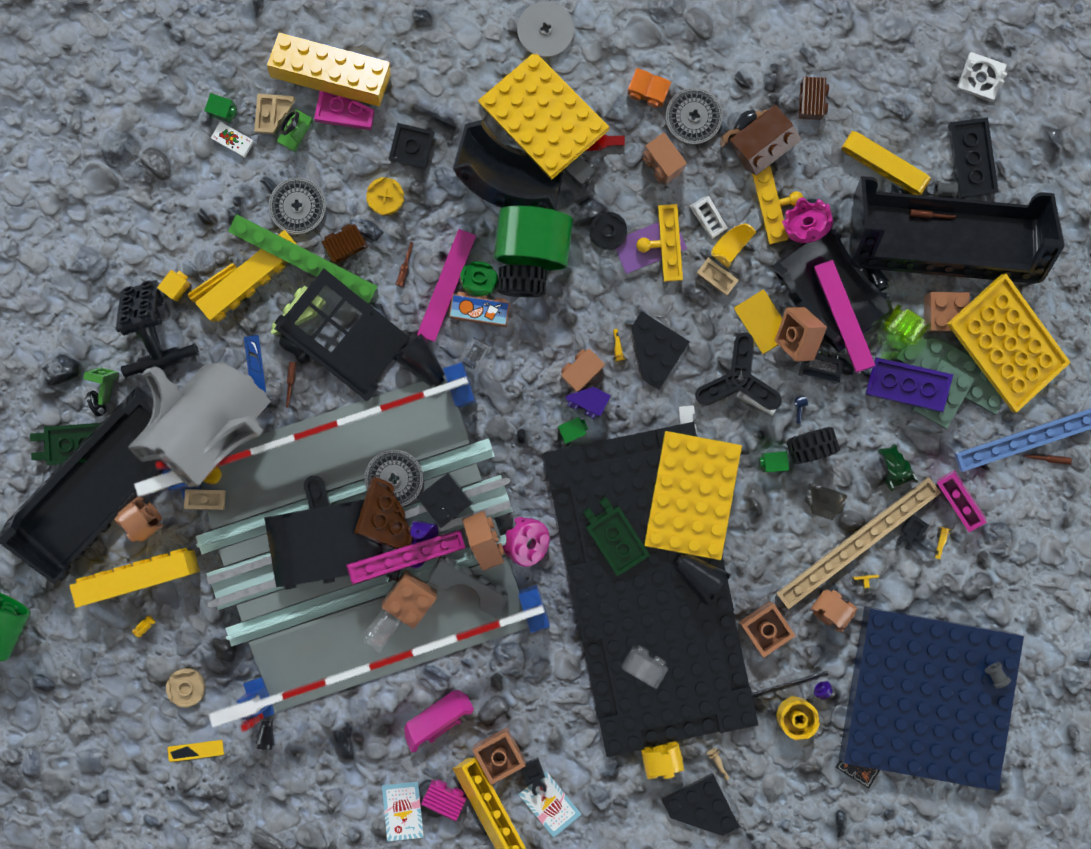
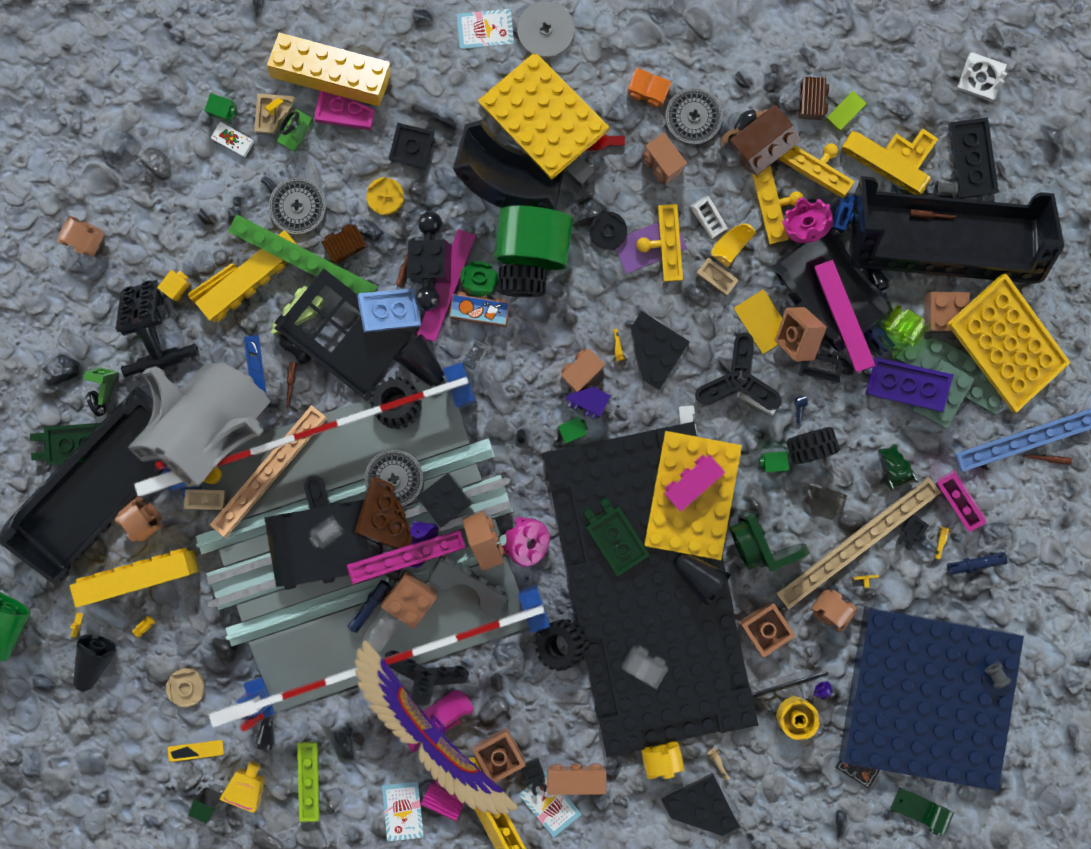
none -> nougat brick [57,216,105,256]
none -> yellow piece [70,612,84,638]
none -> black cone [73,635,117,691]
none -> piece [186,787,222,827]
none -> light nougat plate [210,405,327,538]
none -> yellow torso [220,761,265,813]
none -> yellow piece [264,98,283,115]
none -> lime plate [297,741,320,822]
none -> clear brick [310,515,344,549]
none -> dark blue pin [347,580,391,633]
none -> piece [355,641,517,815]
none -> light blue plate [357,288,421,333]
none -> black tyre [370,376,422,429]
none -> black piece [384,650,469,706]
none -> black brick [407,211,452,311]
none -> sticker [456,9,514,49]
none -> black tyre [535,619,589,671]
none -> nougat brick [547,763,606,795]
none -> dark pink brick [663,454,725,512]
none -> dark green piece [730,512,810,572]
none -> yellow plate [779,143,855,199]
none -> lime tile [826,91,867,132]
none -> blue piece [831,196,855,233]
none -> dark blue arm [863,323,895,356]
none -> yellow plate [885,129,938,168]
none -> dark green door [890,787,954,836]
none -> dark blue pin [947,552,1008,575]

